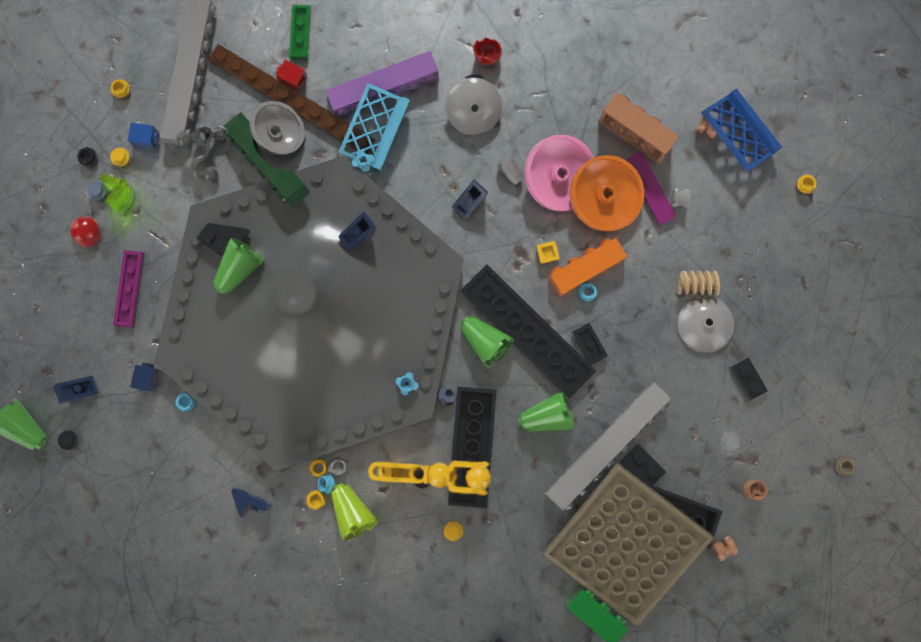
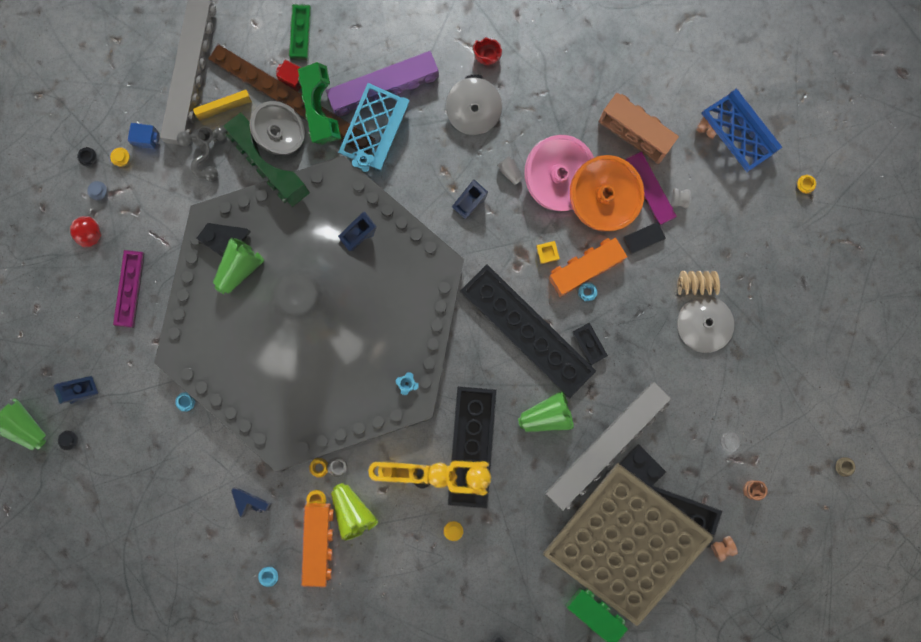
clear neon green brick [98,173,136,216] -> none
yellow plate [110,79,130,98] -> none
dark blue brick [130,362,159,392] -> none
medium azure plate [318,474,335,494] -> none
sand blue plate [437,387,455,406] -> none
bright green cone [461,316,514,368] -> none
black plate [730,357,768,401] -> none
none -> yellow tile [193,90,252,121]
none -> medium azure plate [258,567,278,587]
none -> green arch [298,62,341,145]
none -> orange brick [302,503,334,587]
none -> black tile [623,222,666,255]

